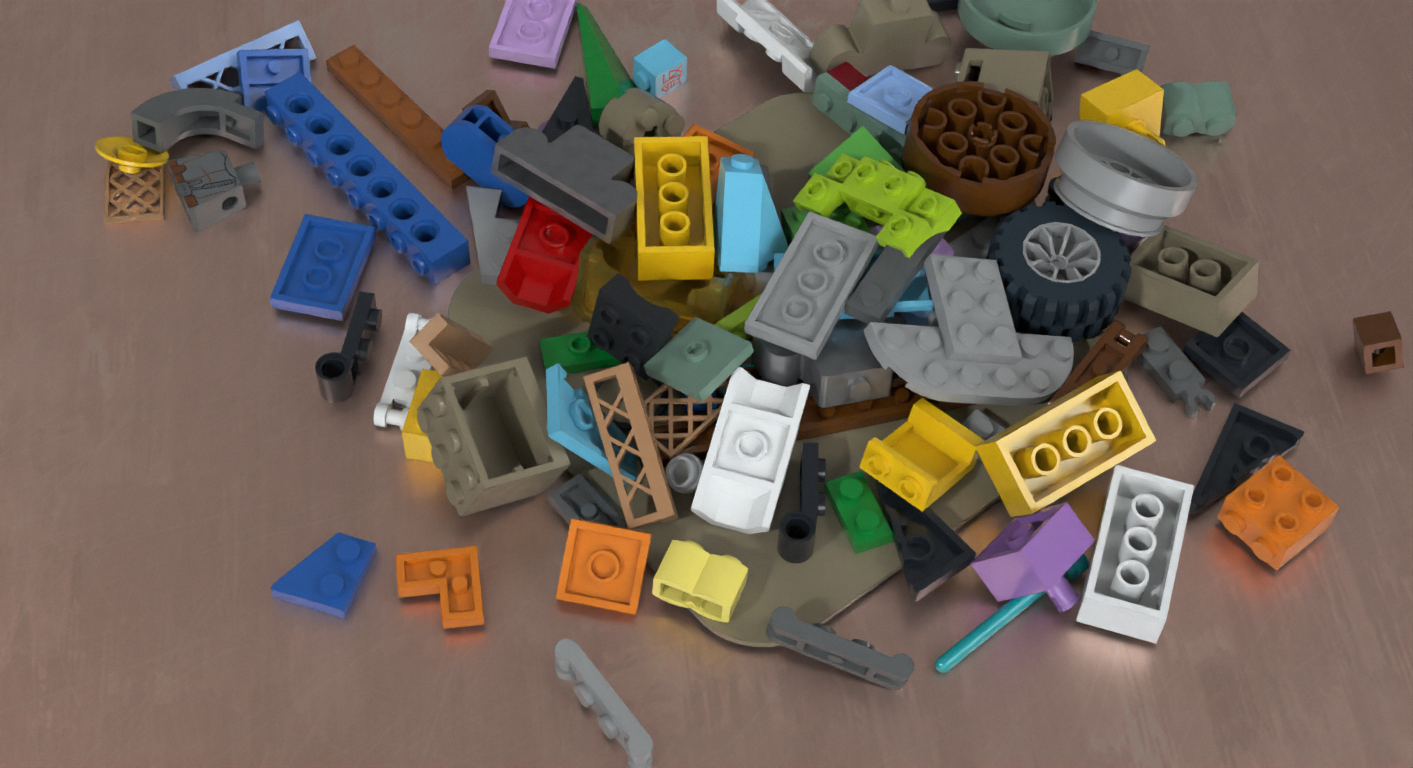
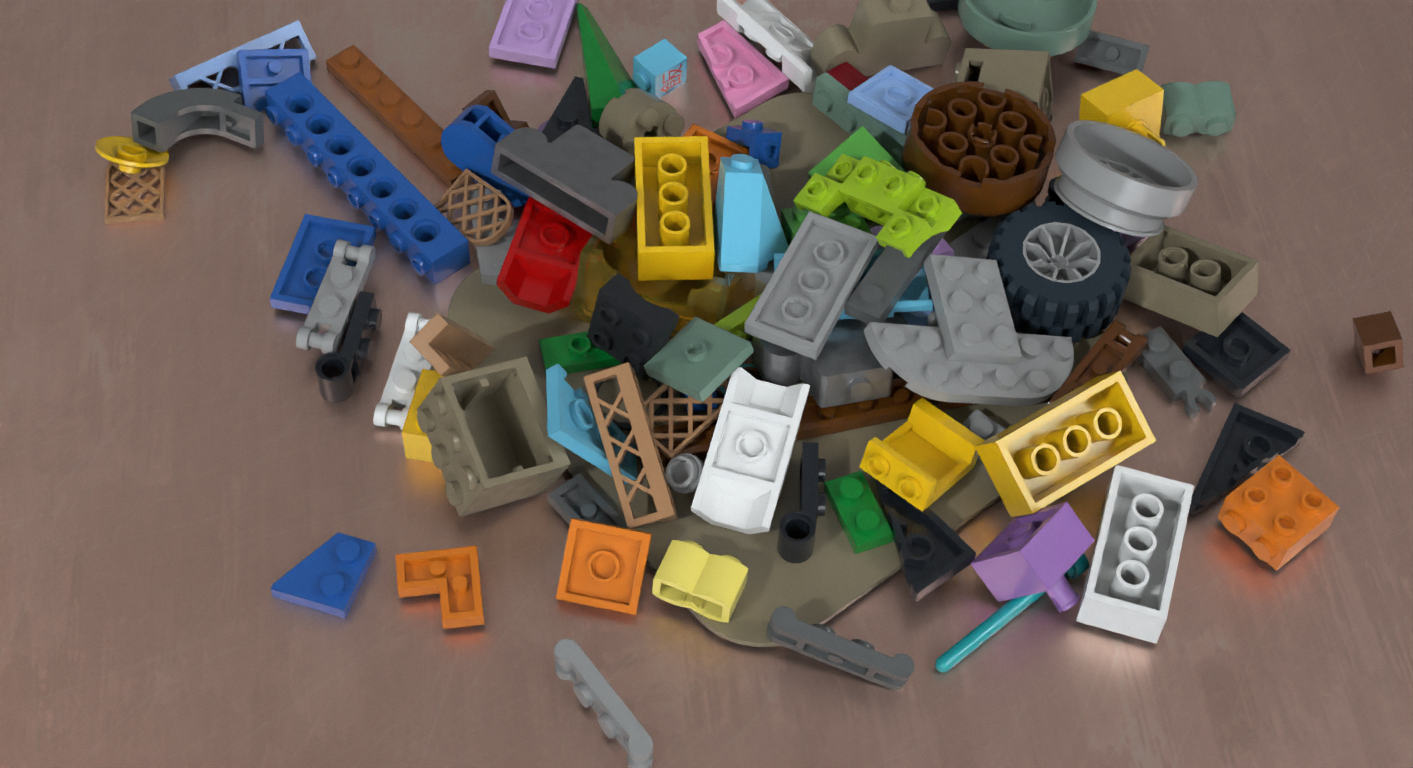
dark grey torso [167,150,261,233] -> none
none -> light grey plate [296,239,376,354]
none -> medium nougat window [434,168,514,246]
none -> bright pink wing [697,20,789,119]
none -> blue bracket [726,119,782,168]

